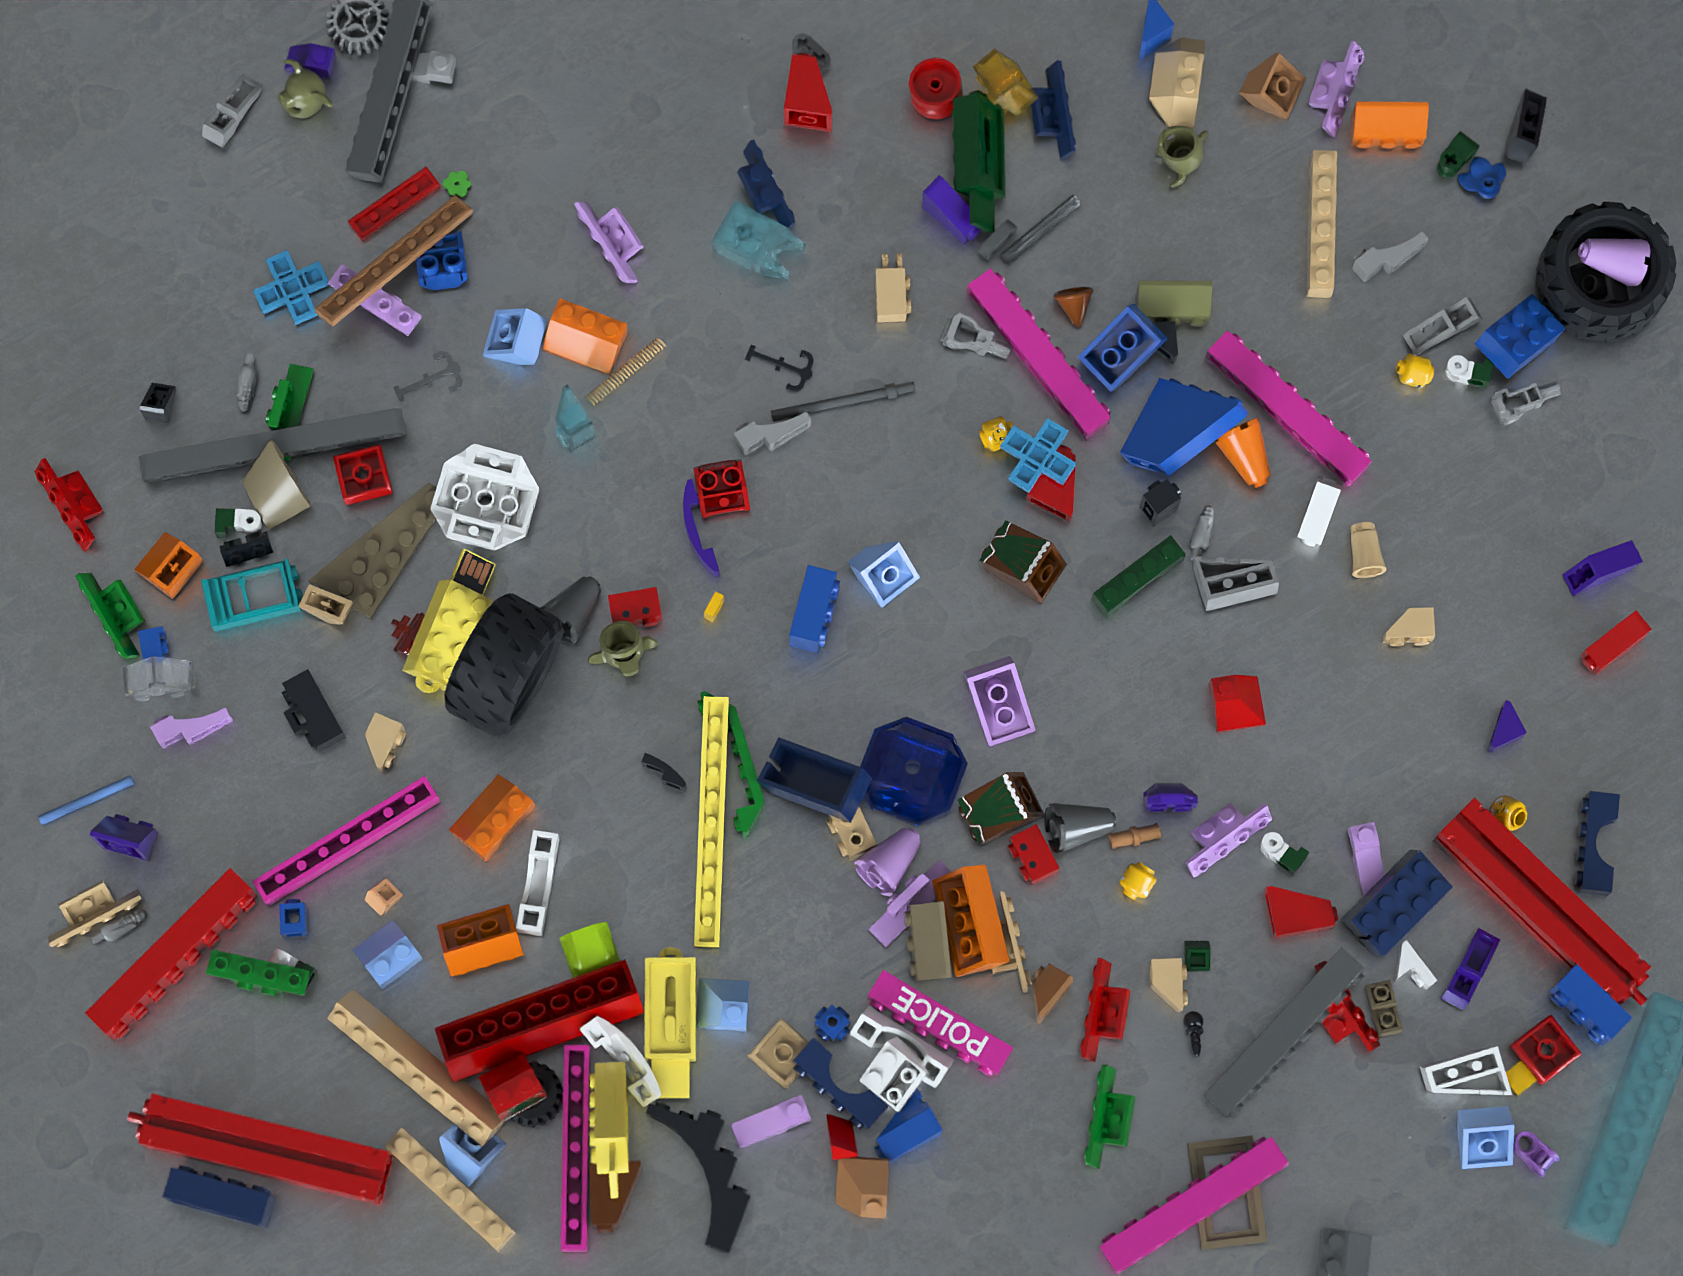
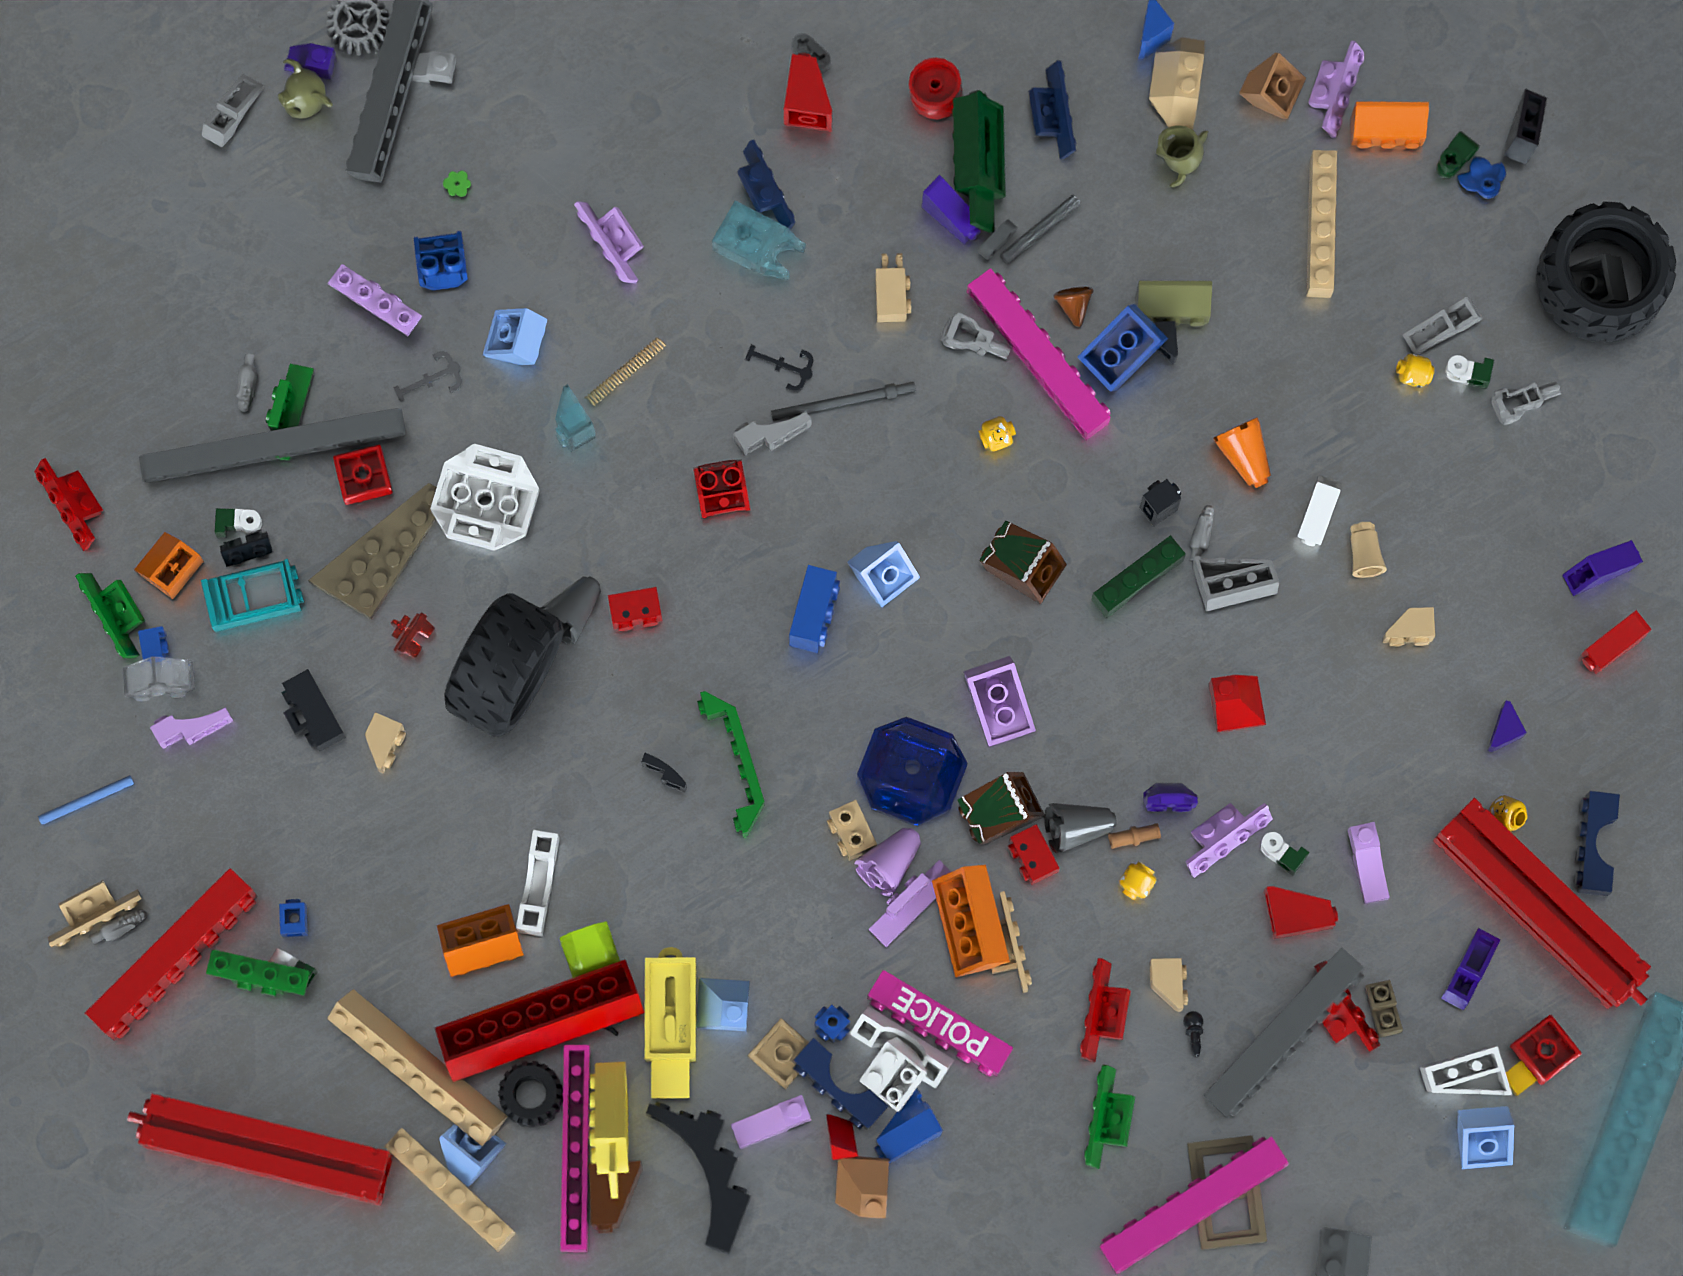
dark purple slope [90,814,158,862] -> none
black slope [140,383,176,423] -> none
dark blue piece [162,1165,276,1228] -> none
dark tan slope [242,438,311,529] -> none
dark pink brick [252,776,440,907] -> none
dark azure plate [253,250,329,325] -> none
tan slope [299,584,353,625] -> none
medium nougat tile [315,195,472,327] -> none
red tile [348,166,441,242] -> none
light blue slope [353,920,423,990] -> none
light nougat slope [364,878,403,916] -> none
light yellow piece [402,549,496,693] -> none
orange slope [449,774,536,862] -> none
red slope [478,1053,547,1122] -> none
orange slope [542,298,628,375] -> none
white slope [580,1016,661,1108] -> none
olive piece [588,621,658,677] -> none
dark purple slope [683,479,720,577] -> none
light yellow plate [694,696,729,948] -> none
yellow tile [704,591,725,622] -> none
dark blue piece [757,737,872,823] -> none
dark tan slope [904,901,952,981] -> none
clear yellow brick [973,48,1039,116] -> none
dark azure plate [1000,418,1076,493] -> none
red slope [1026,445,1076,522] -> none
medium nougat slope [1032,963,1074,1024] -> none
blue slope [1120,378,1248,476] -> none
dark green slope [1184,941,1211,971] -> none
dark pink brick [1206,330,1371,487] -> none
dark blue piece [1341,850,1453,957] -> none
light grey slope [1352,231,1429,283] -> none
white slope [1395,940,1437,990] -> none
blue brick [1475,293,1566,379] -> none
medium lavender piece [1513,1131,1560,1178] -> none
blue brick [1548,964,1632,1046] -> none
lavender cone [1578,239,1650,287] -> none

